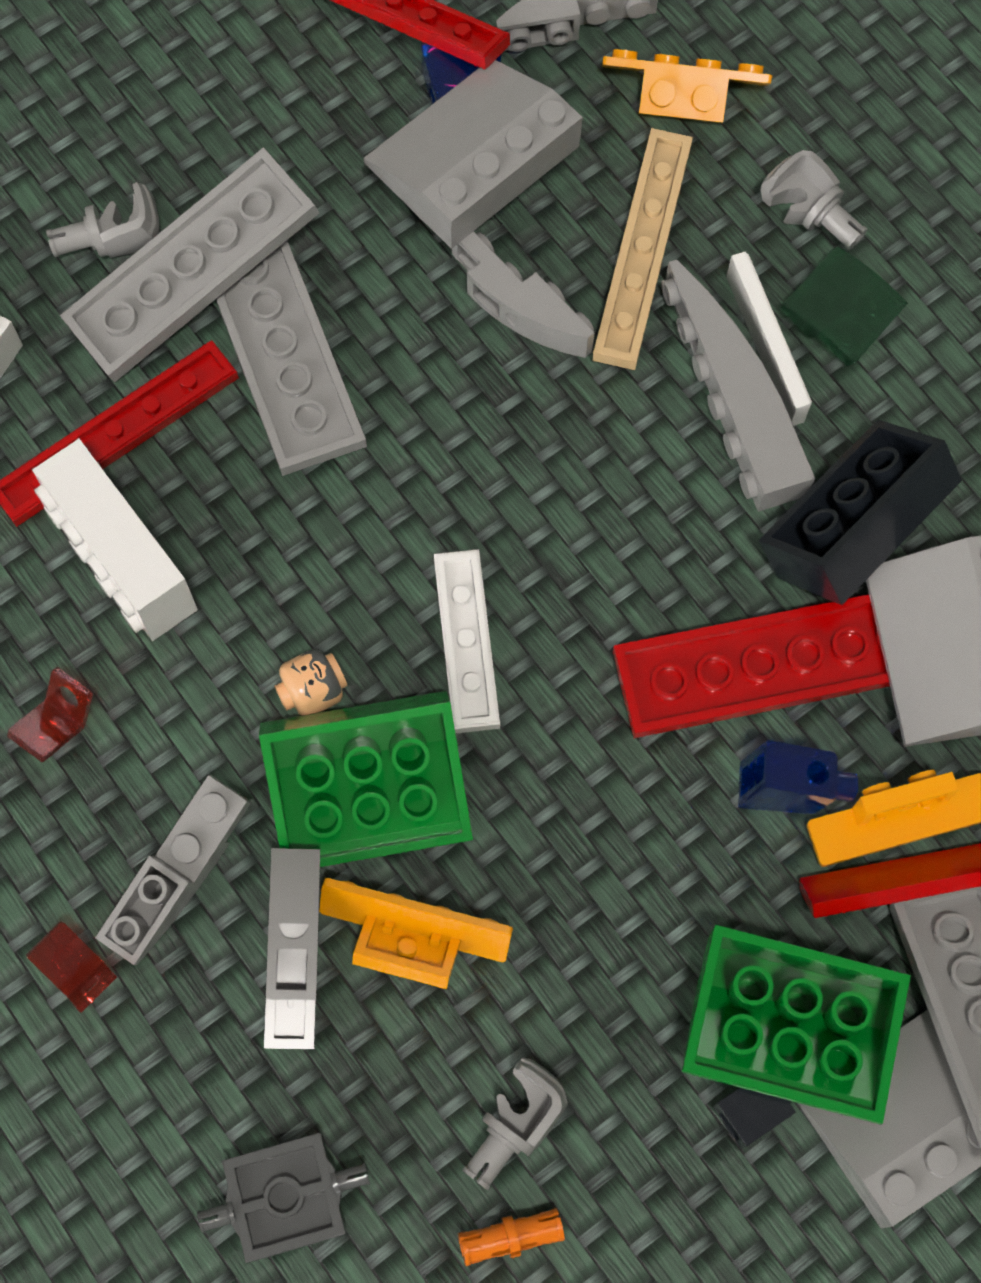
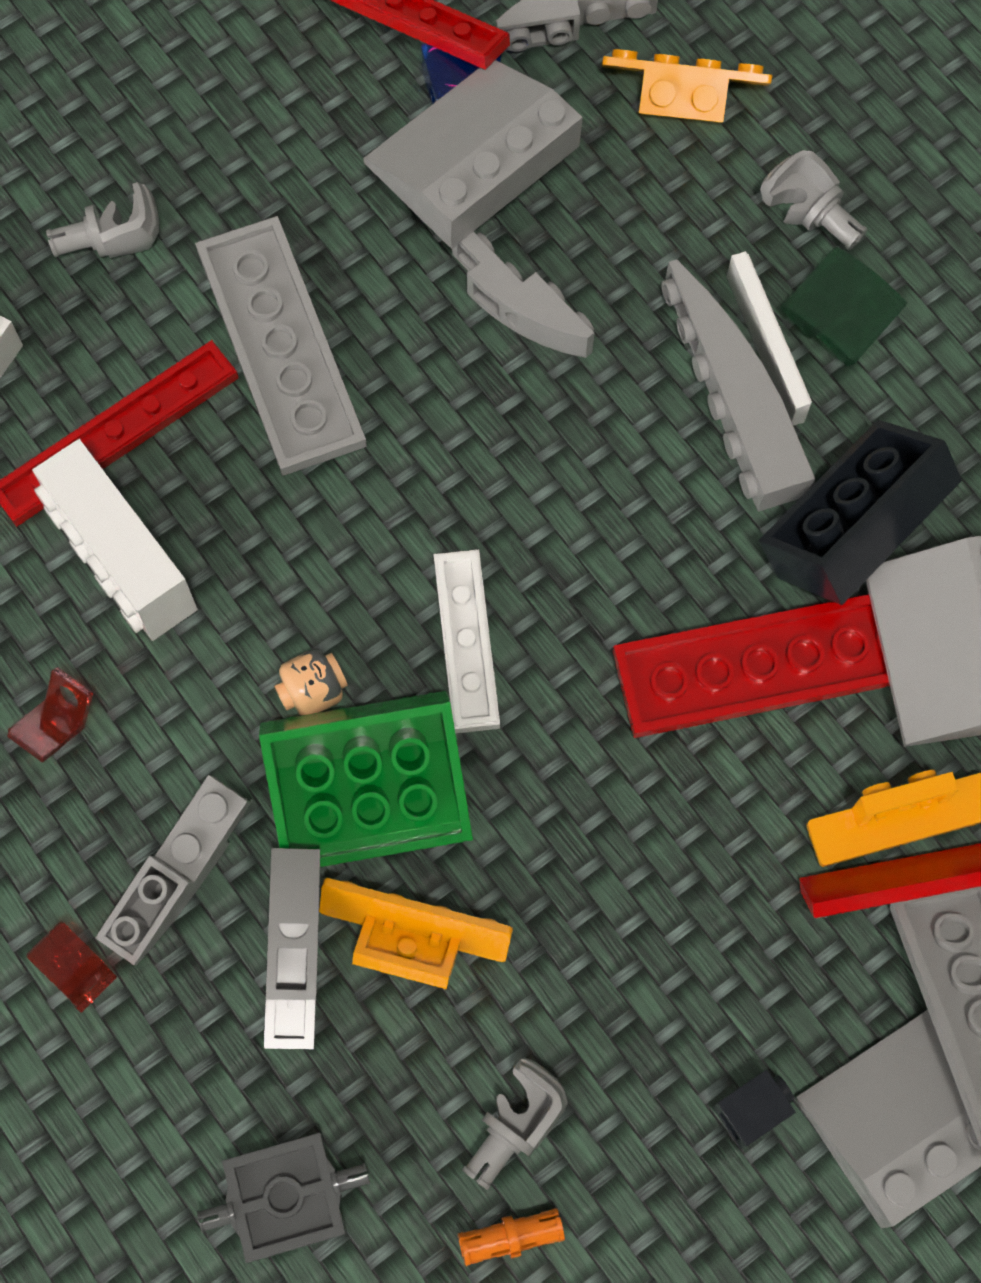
light grey plate [60,147,319,382] -> none
tan plate [592,128,693,370] -> none
green slope [681,925,911,1125] -> none
clear blue torso [738,740,858,814] -> none

